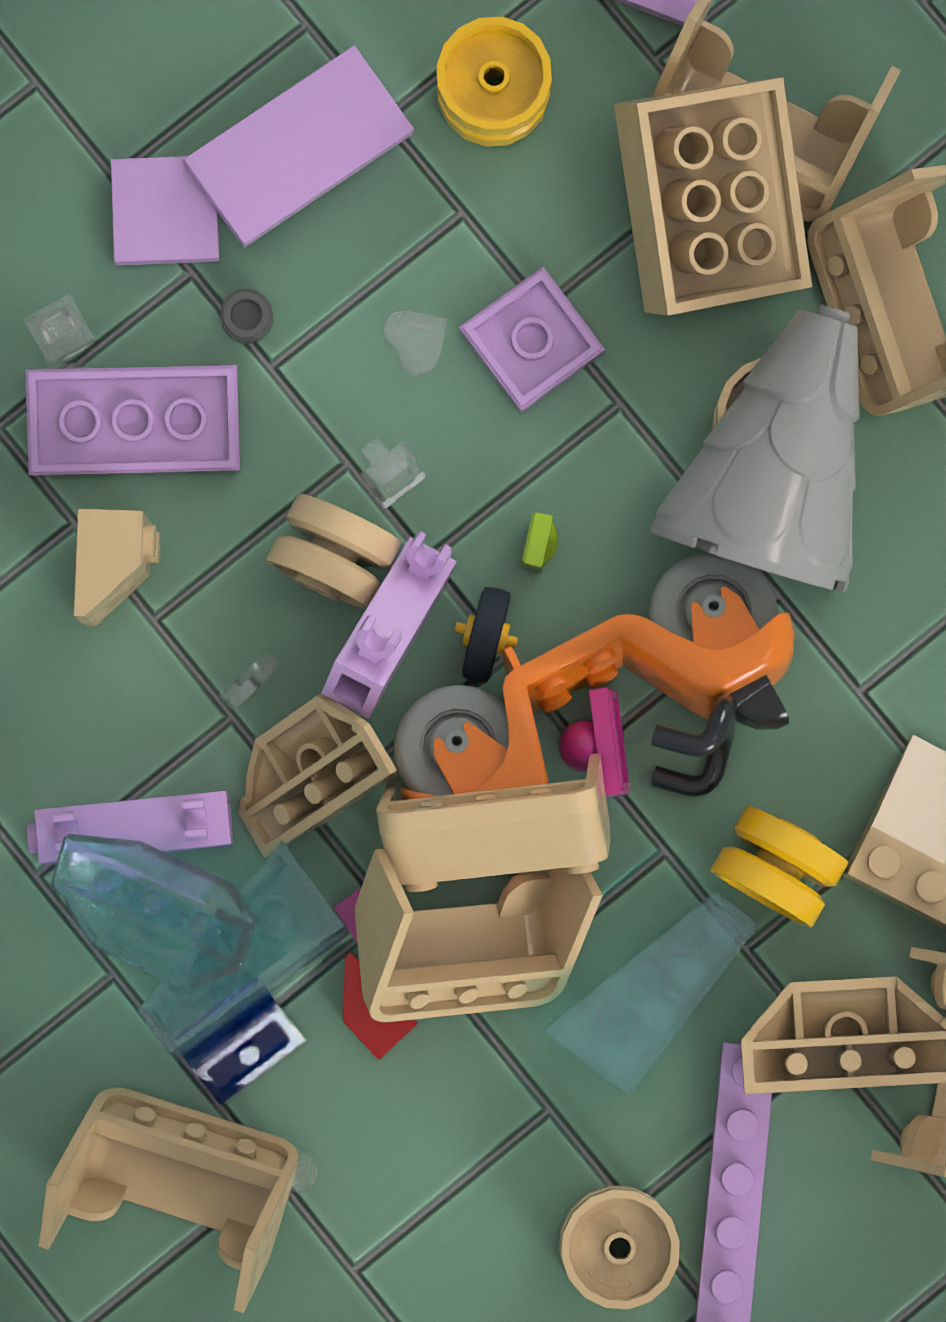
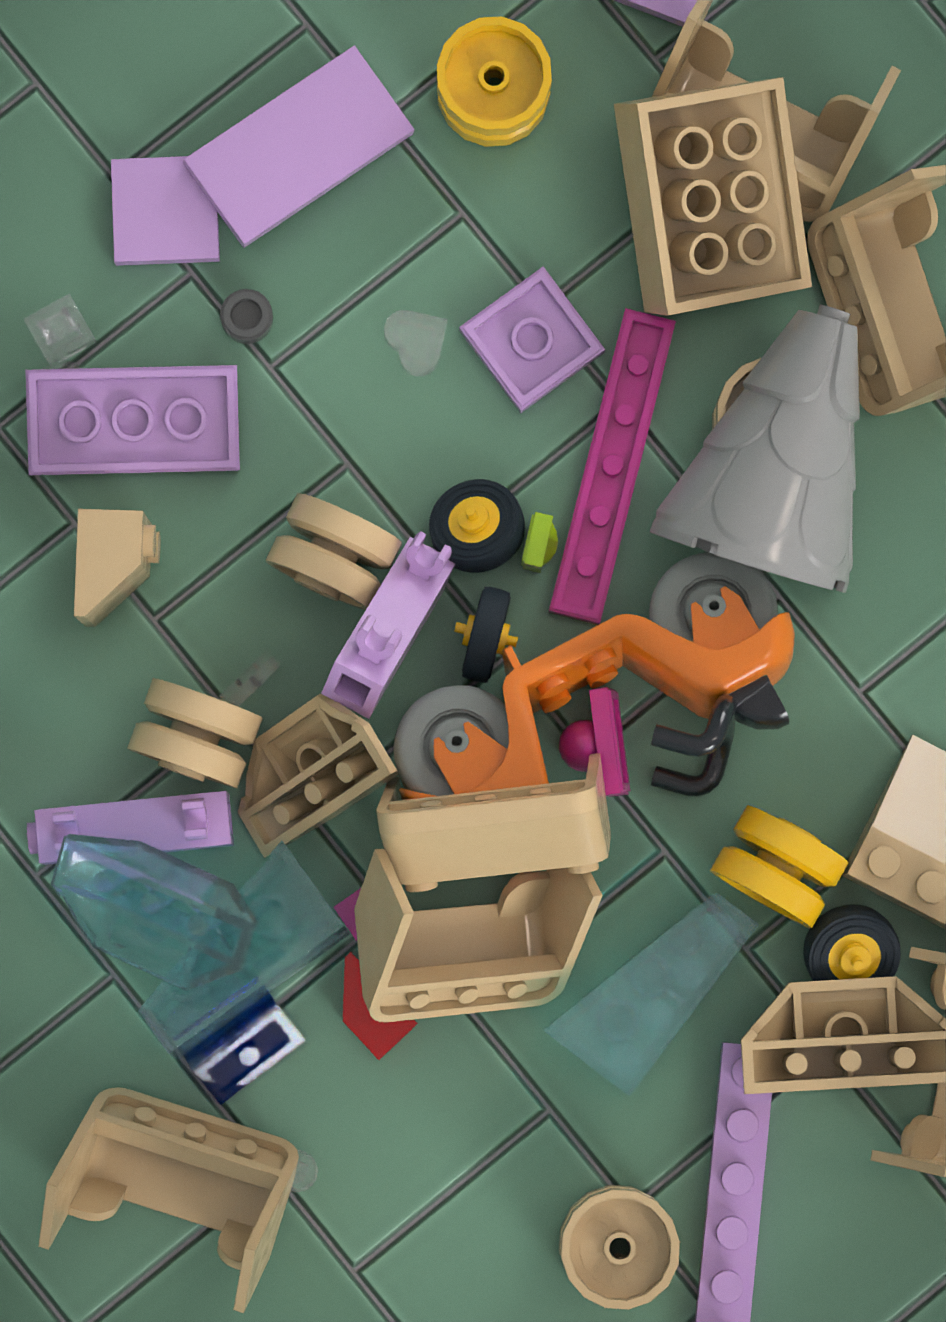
clear tile [361,438,426,509] -> none
none -> tan wheel [127,678,263,788]
none -> black wheel [429,479,525,573]
none -> dark pink tile [549,308,676,625]
none -> black wheel [803,904,901,981]

